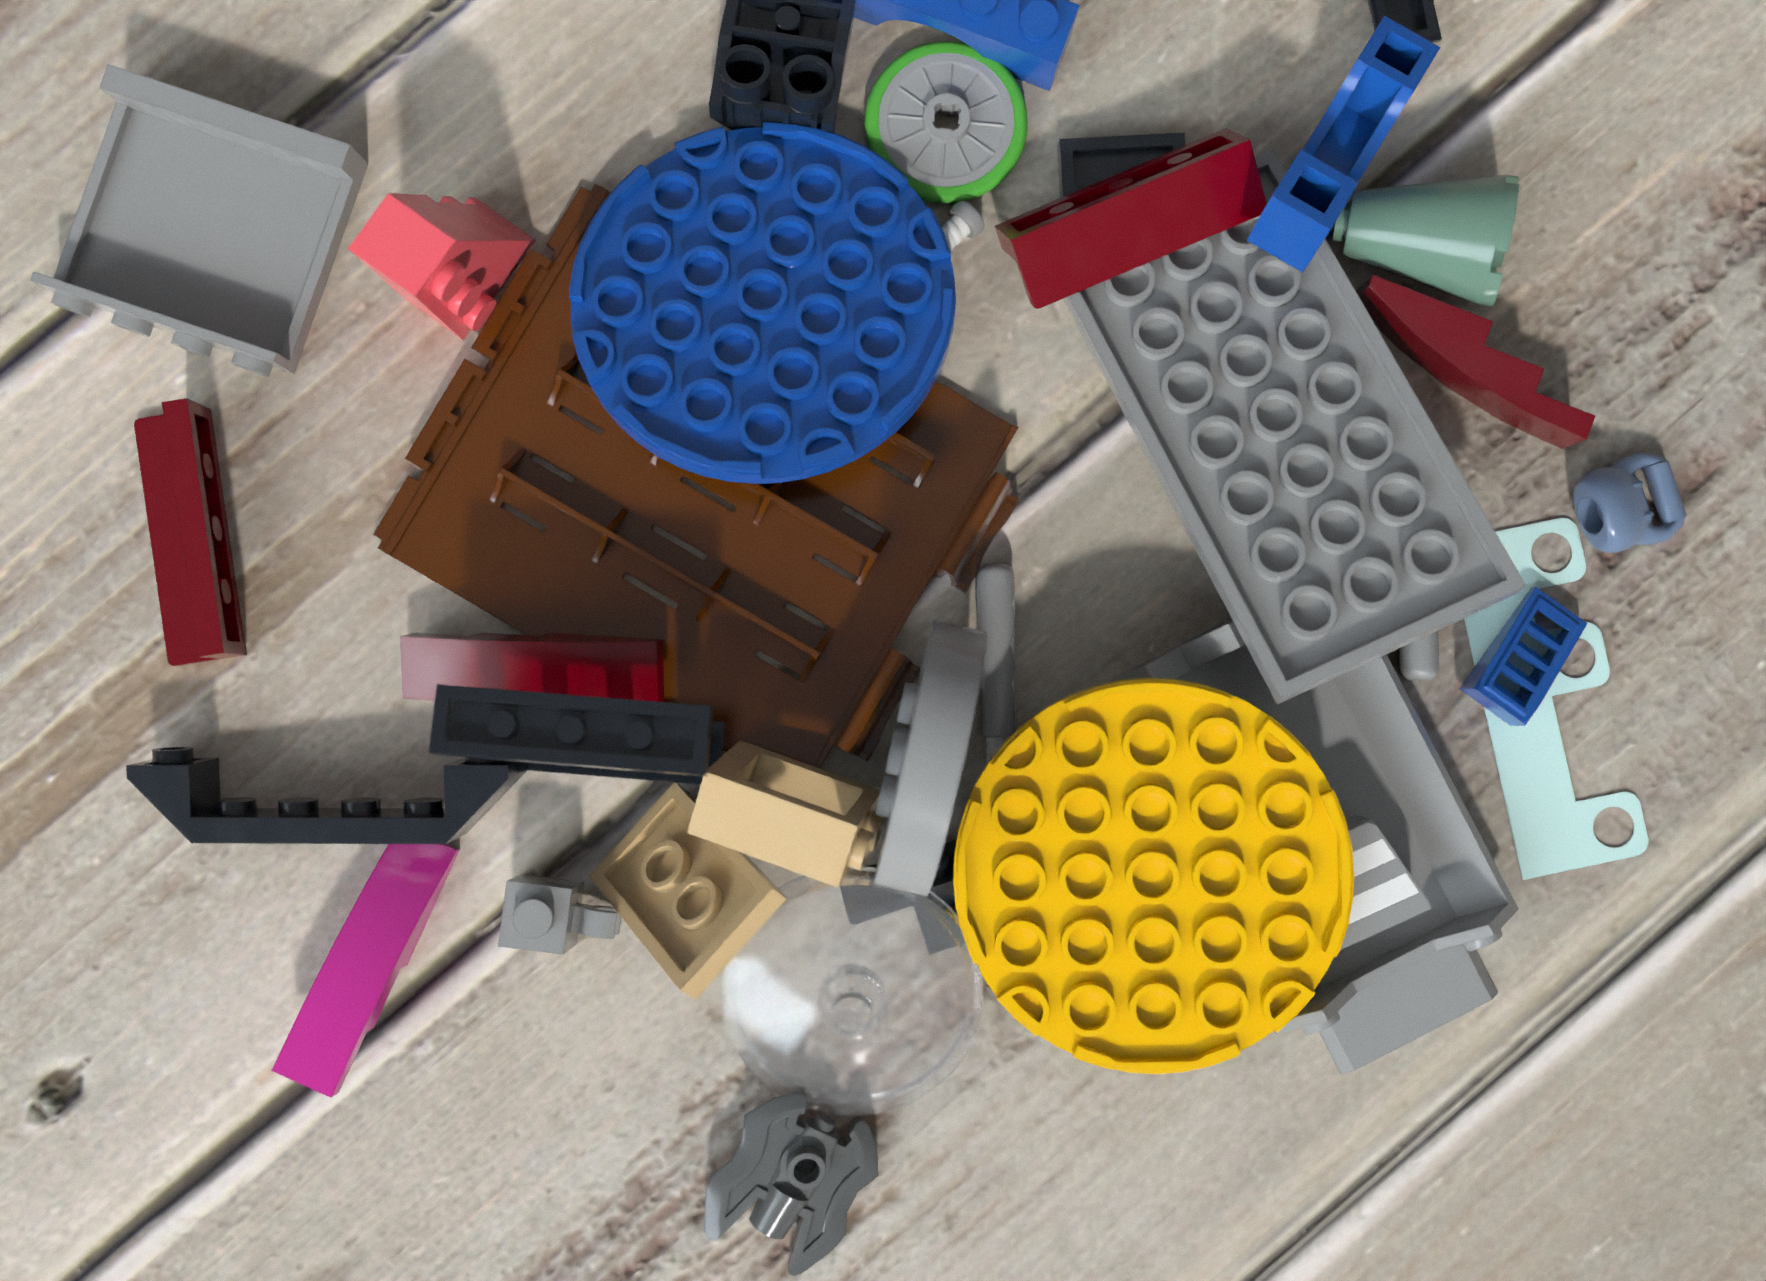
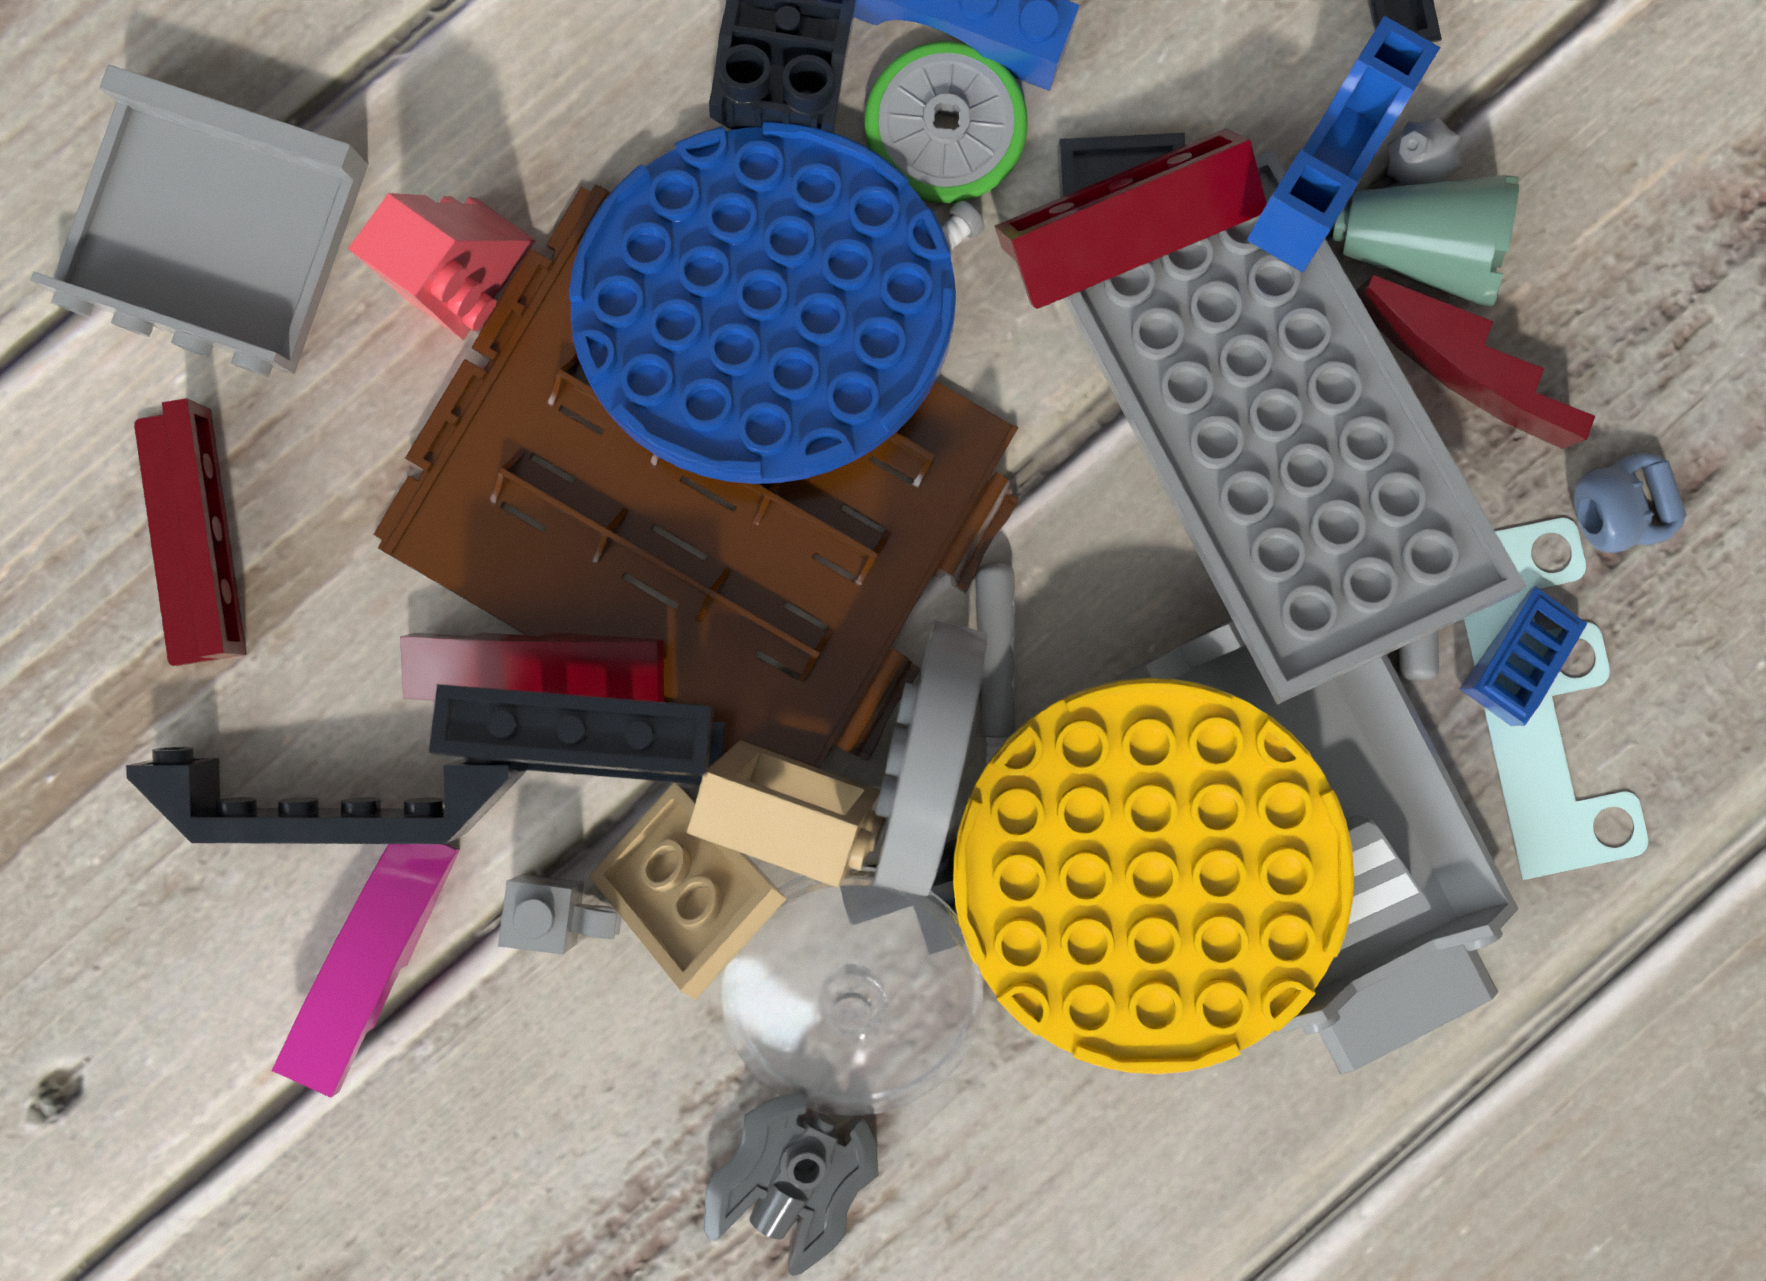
none -> light grey piece [1387,117,1463,186]

